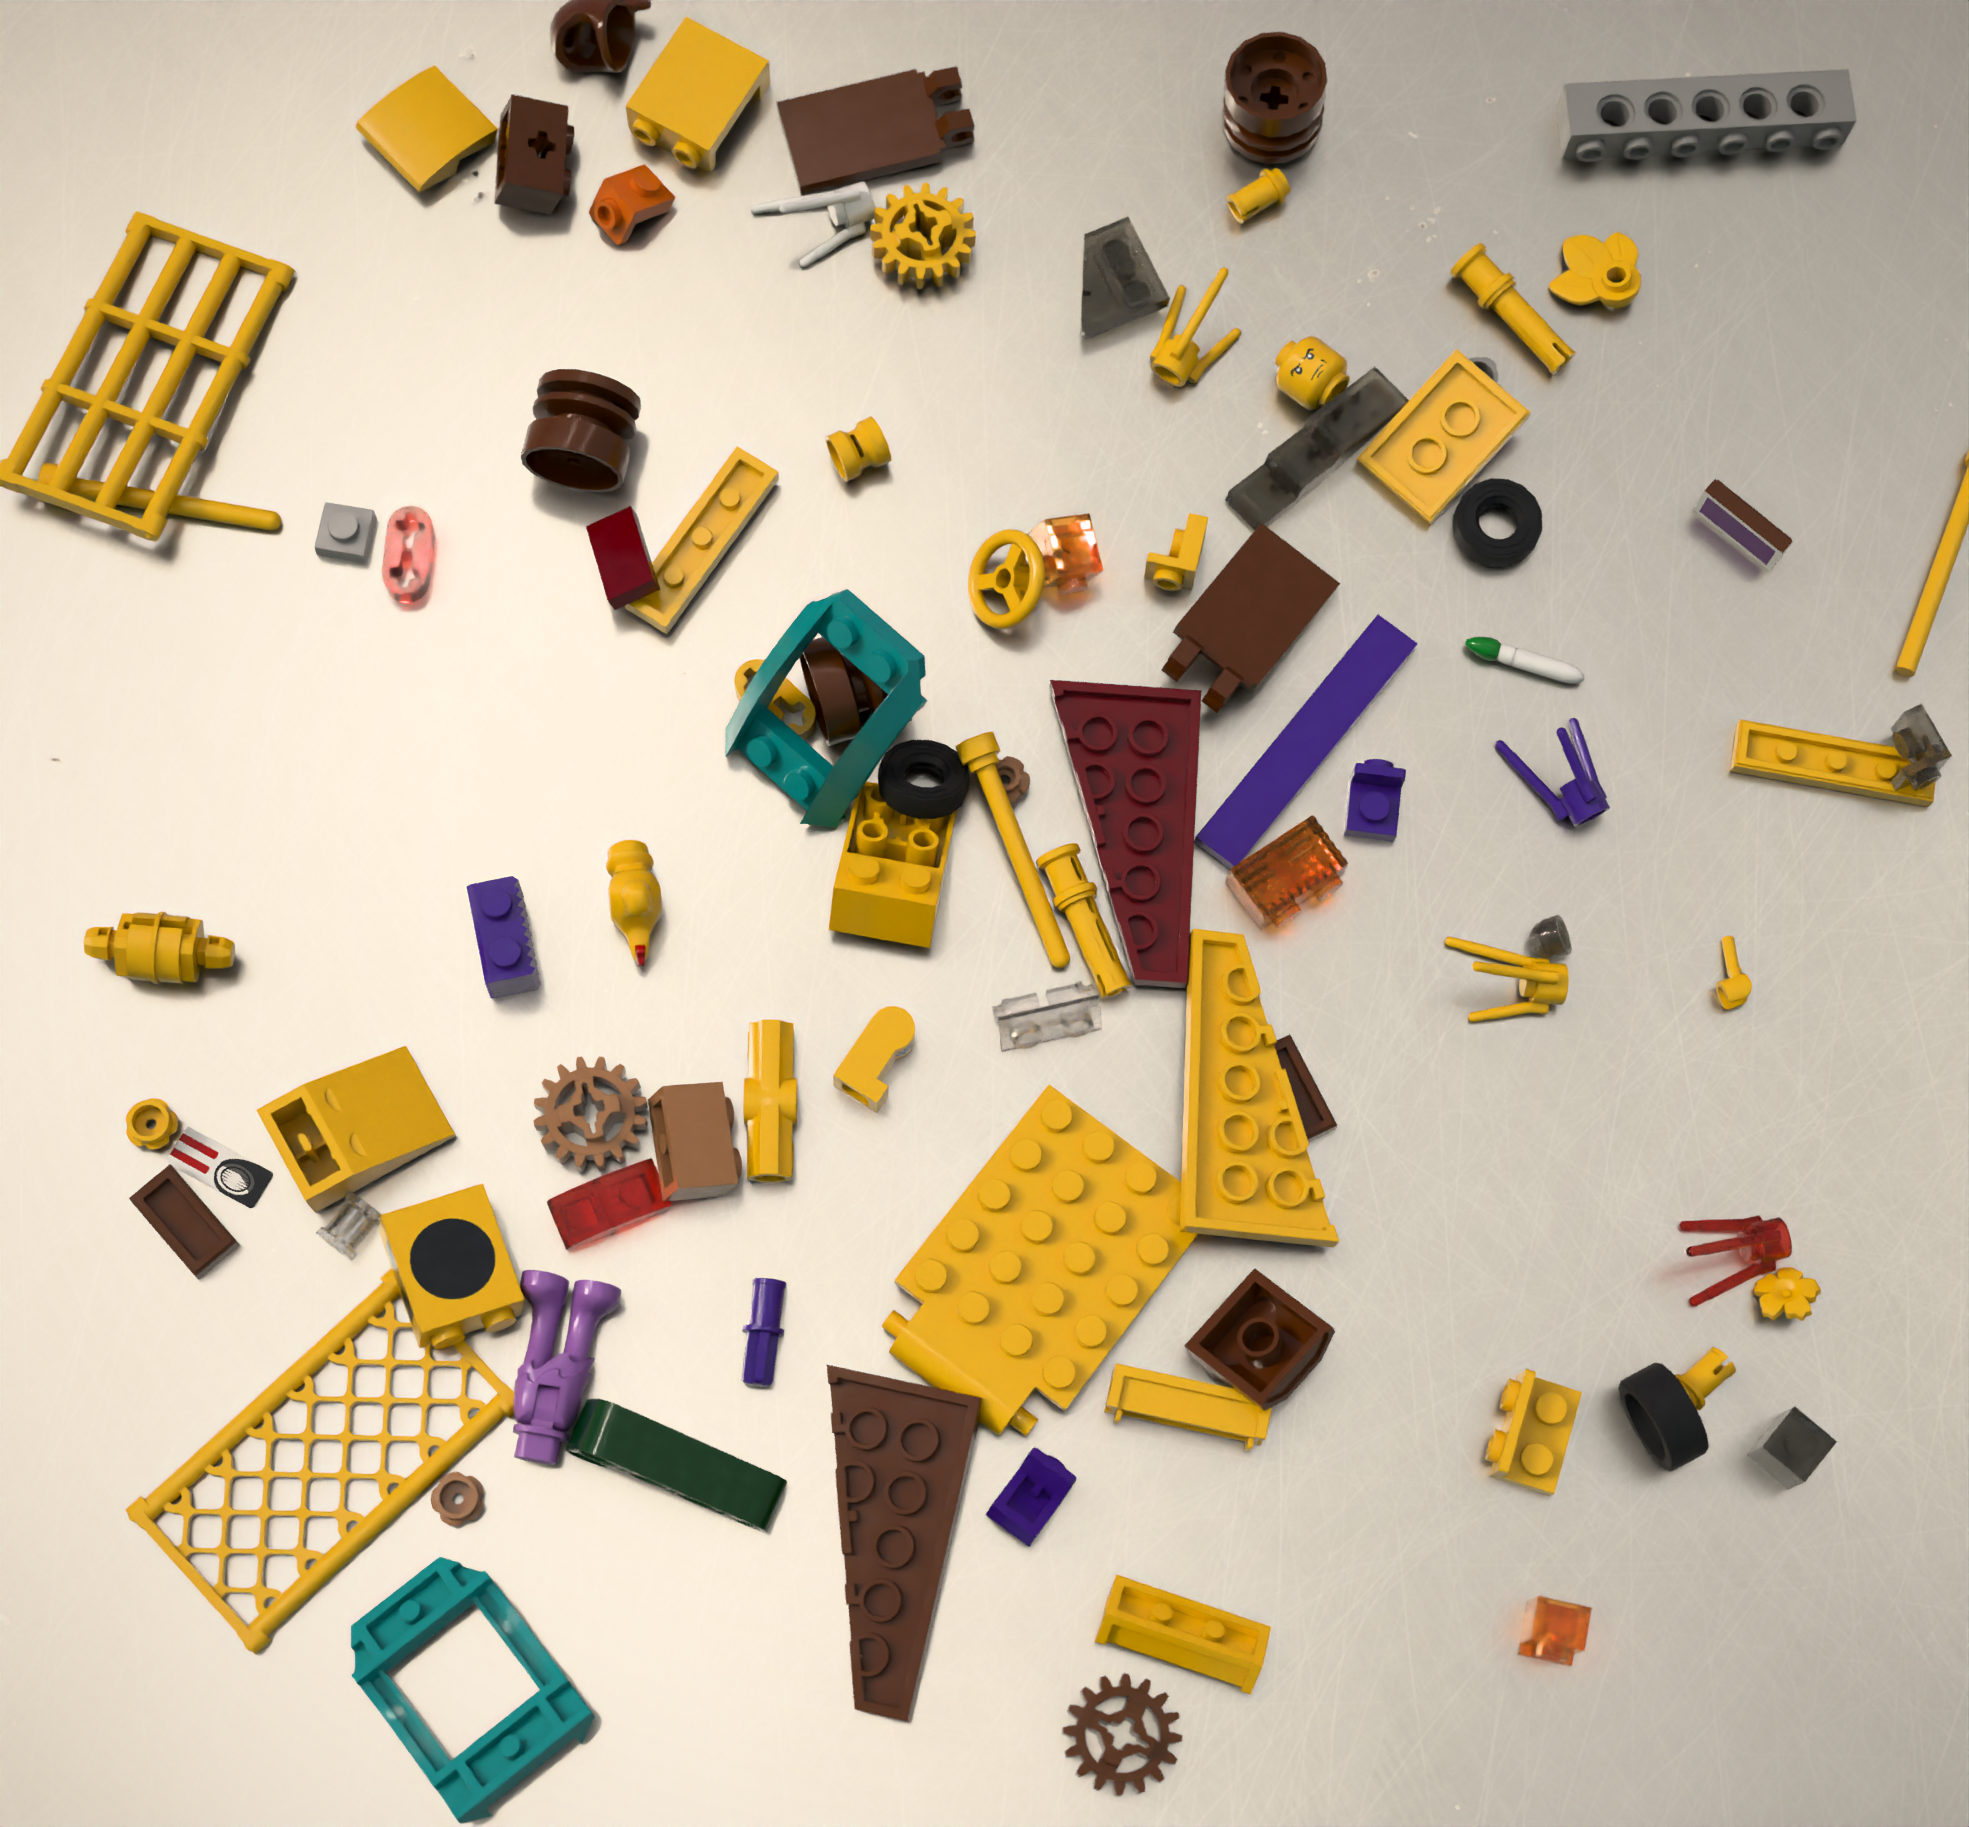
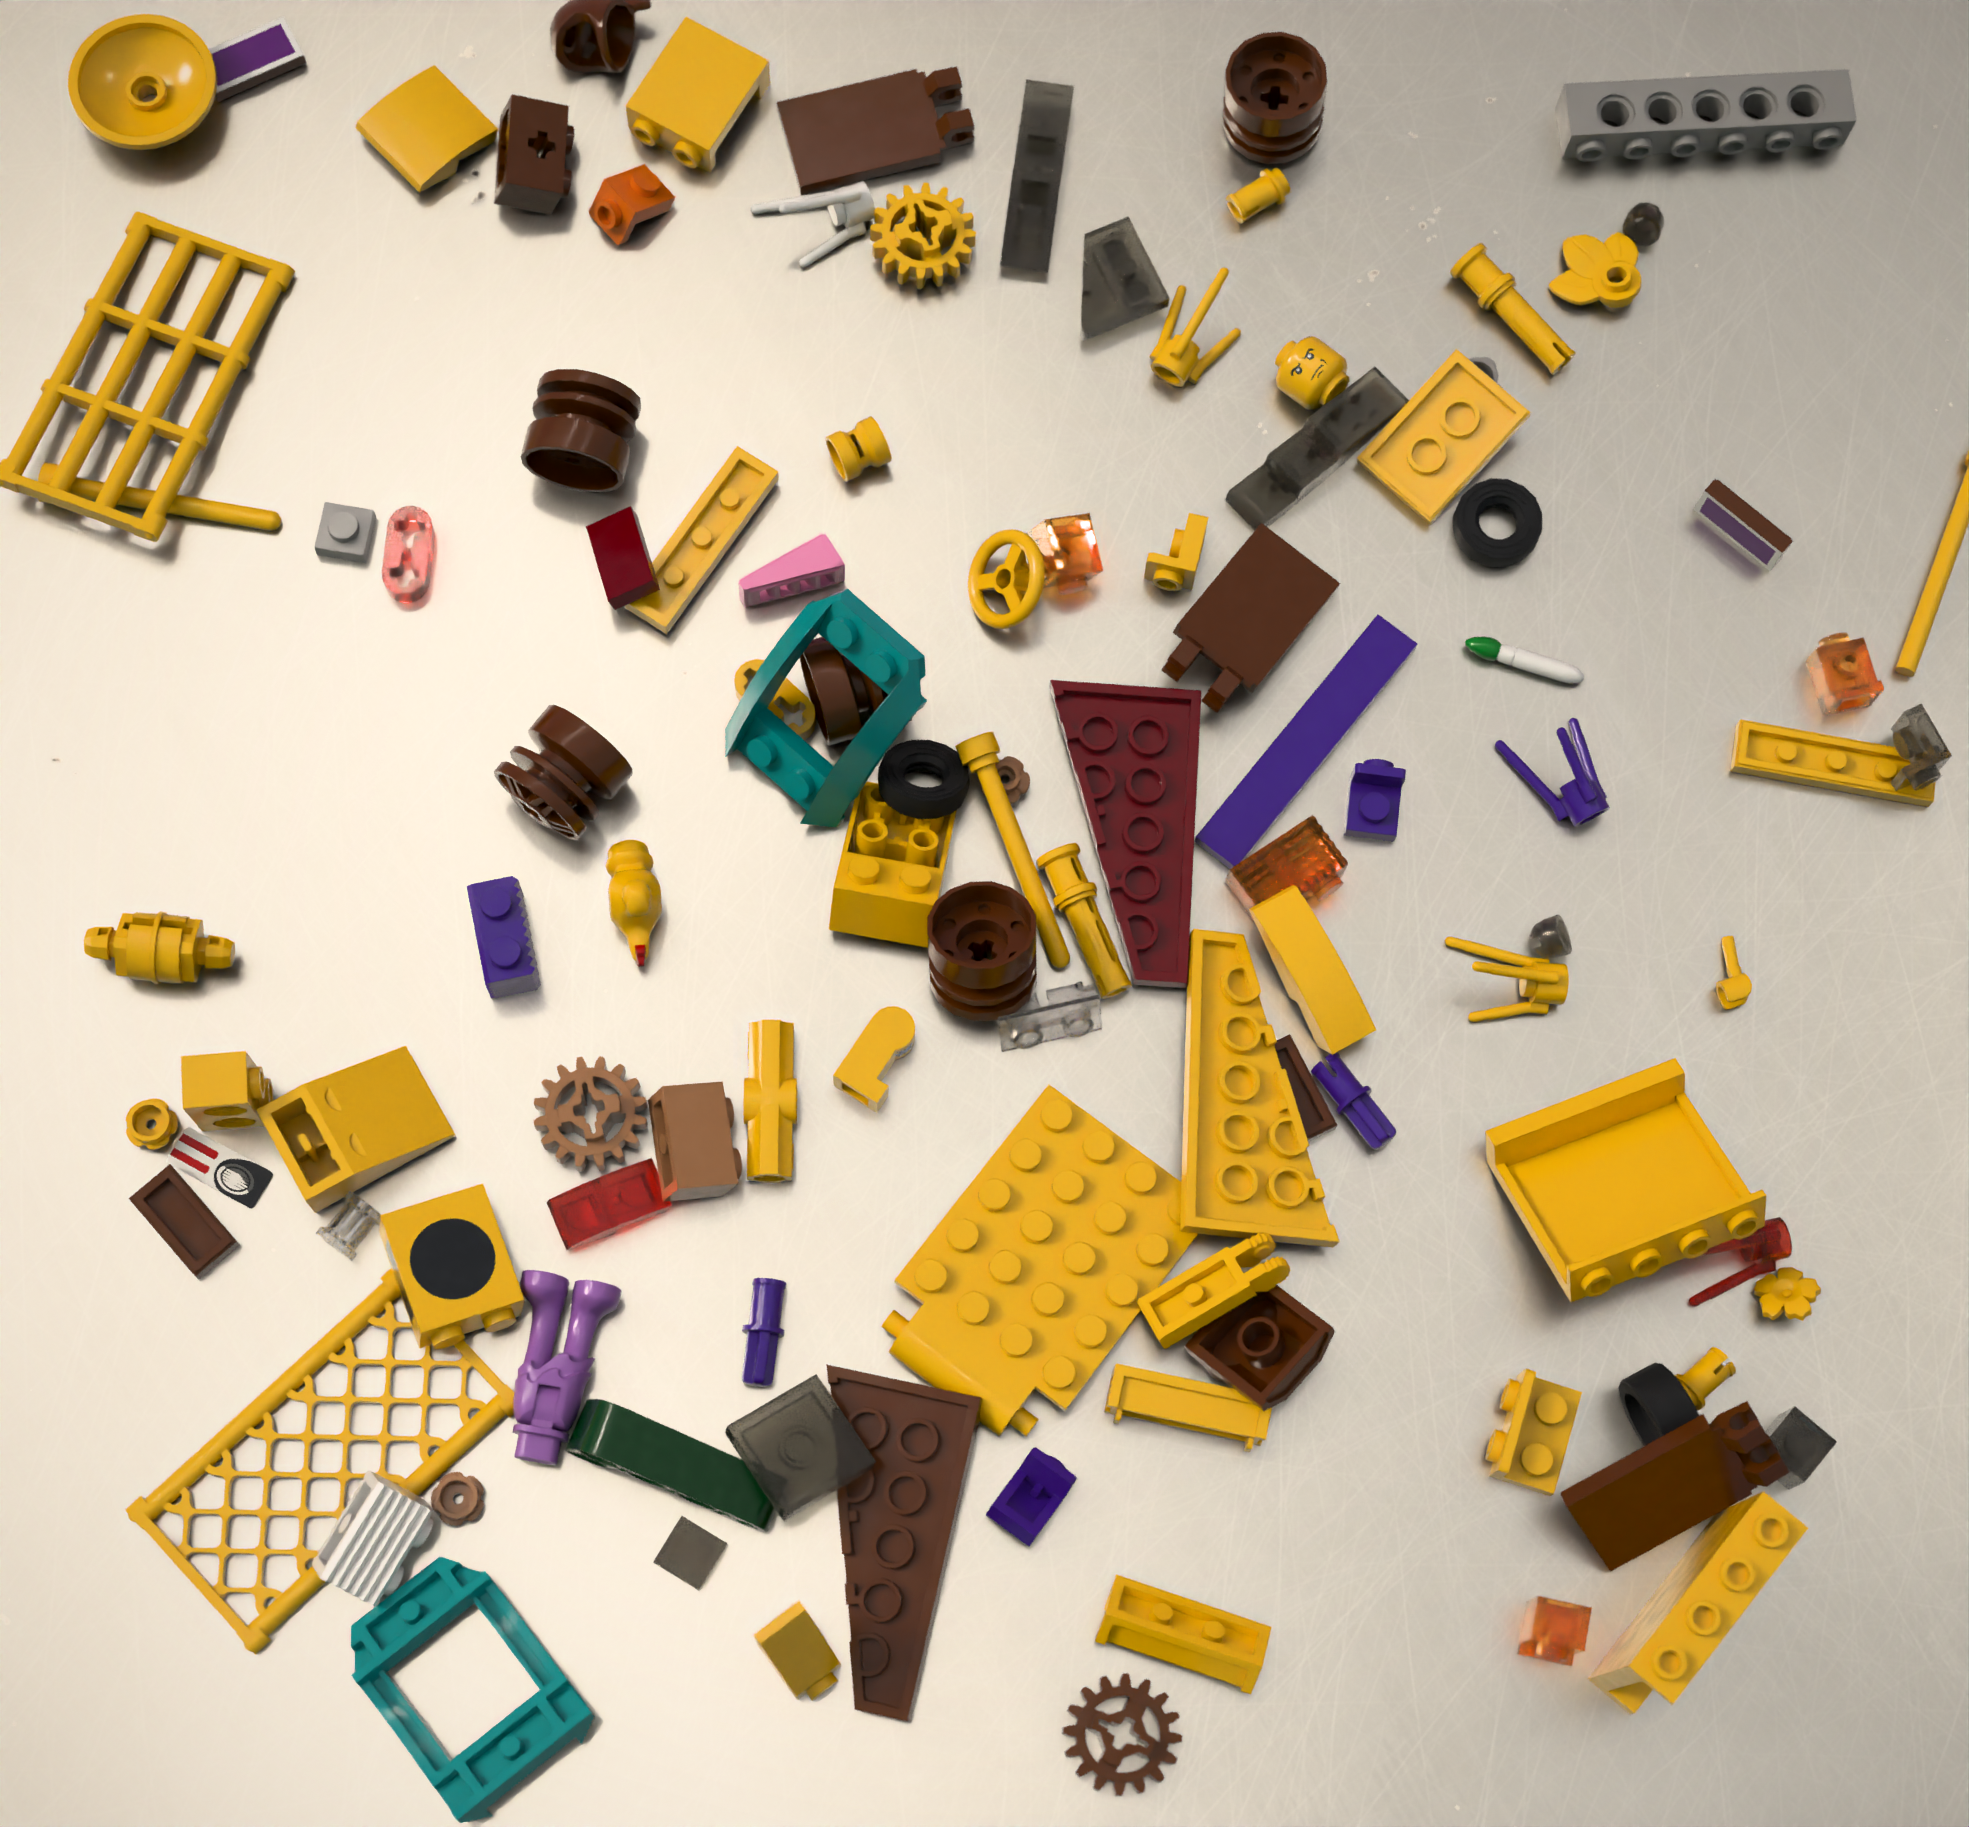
none -> yellow dish [68,14,217,150]
none -> yellow brick [181,1051,274,1131]
none -> tile [209,16,306,102]
none -> white brick [312,1470,433,1606]
none -> reddish brown wheel [494,704,633,841]
none -> clear smoke tile [653,1515,728,1592]
none -> clear smoke tile [724,1374,876,1521]
none -> bright pink slope [738,534,845,607]
none -> yellow slope [754,1601,841,1701]
none -> reddish brown wheel [927,881,1037,1021]
none -> clear smoke slope [1000,79,1074,273]
none -> yellow hinge [1137,1232,1291,1350]
none -> yellow slope [1249,885,1376,1055]
none -> dark purple axle [1311,1052,1396,1150]
none -> yellow panel [1485,1058,1766,1303]
none -> reddish brown tile [1560,1401,1789,1572]
none -> yellow panel [1588,1491,1808,1715]
none -> clear smoke hinge [1622,202,1664,246]
none -> clear orange brick [1806,632,1884,716]

